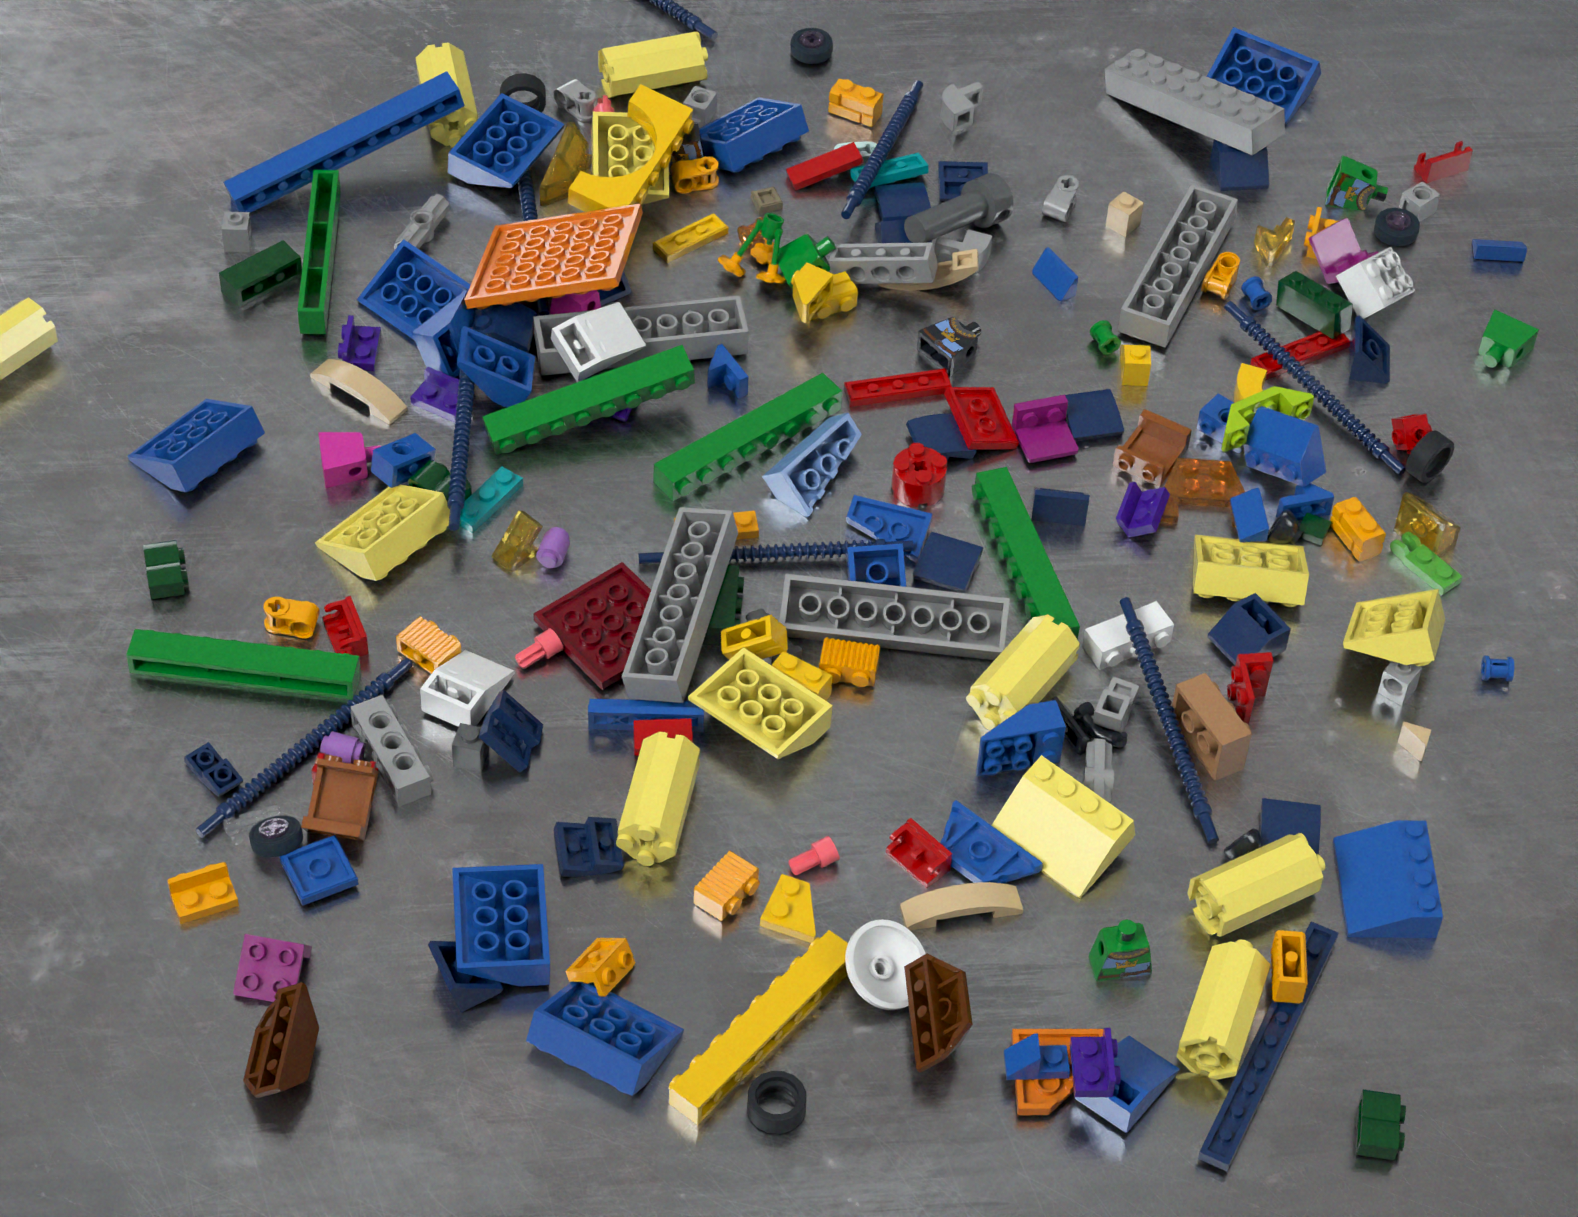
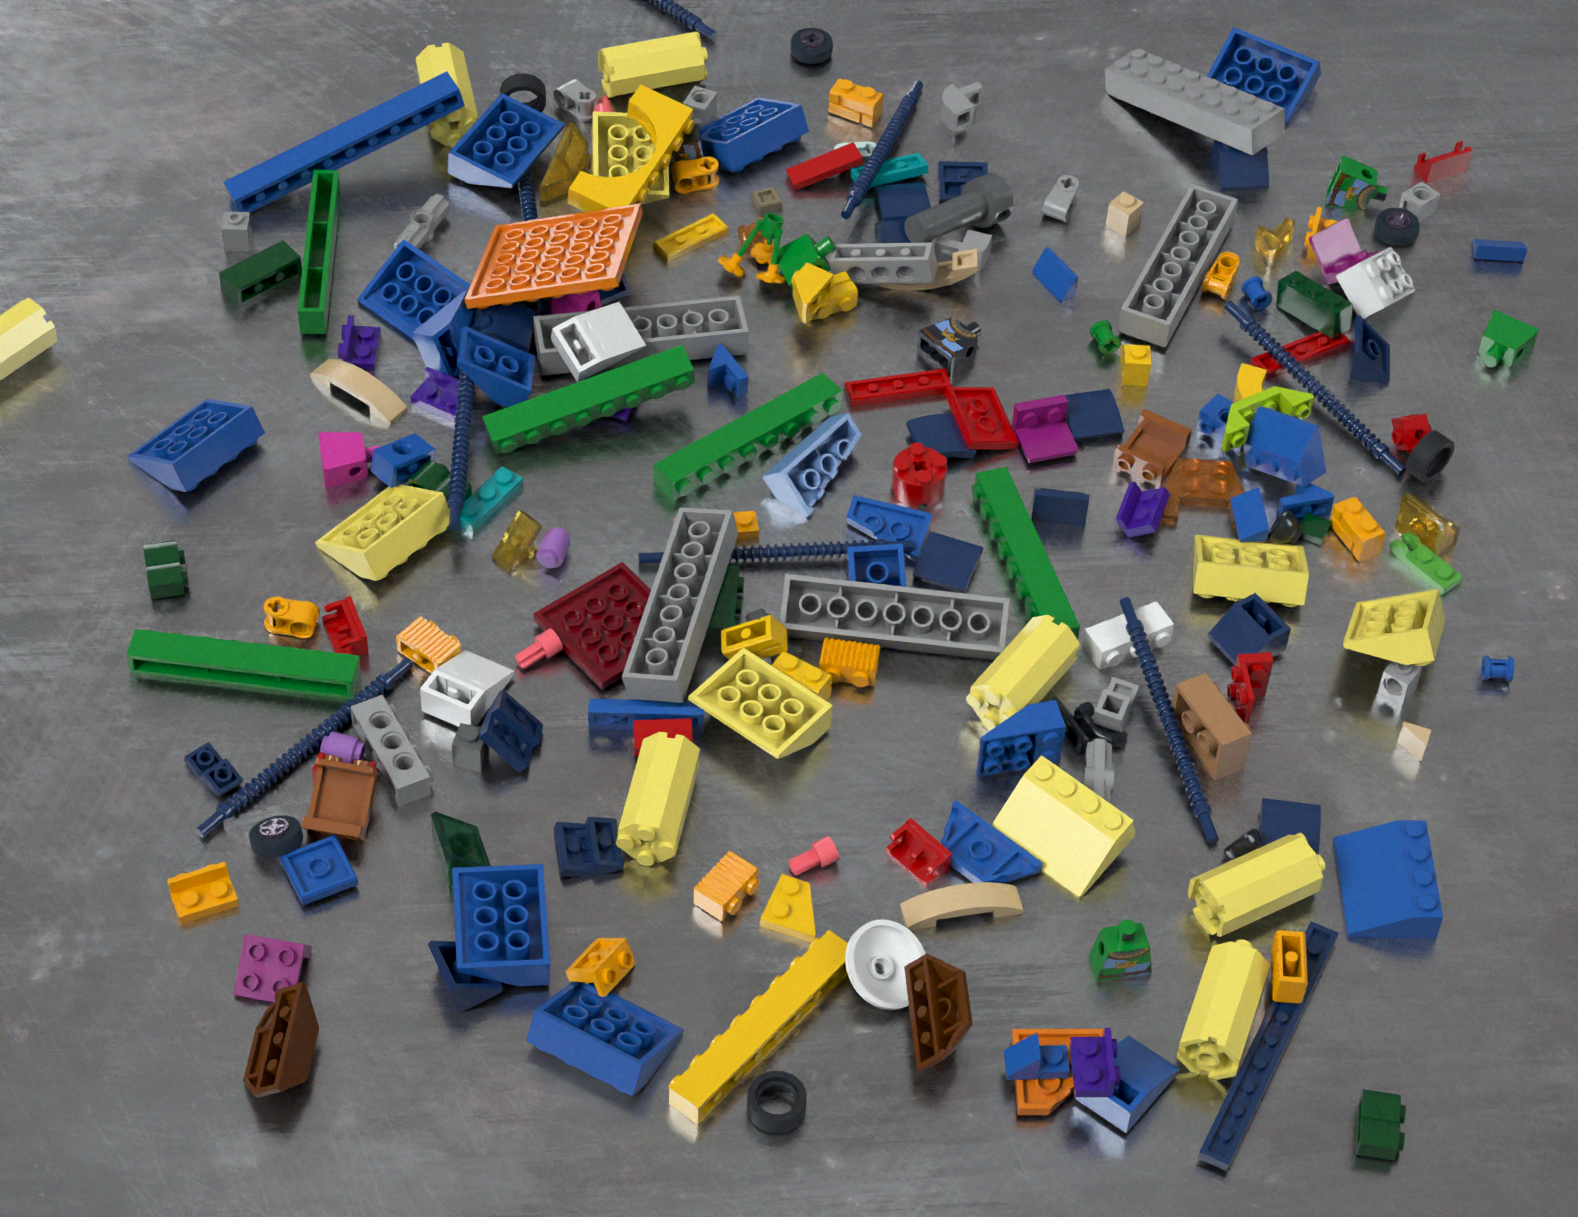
none -> clear green slope [431,811,491,886]

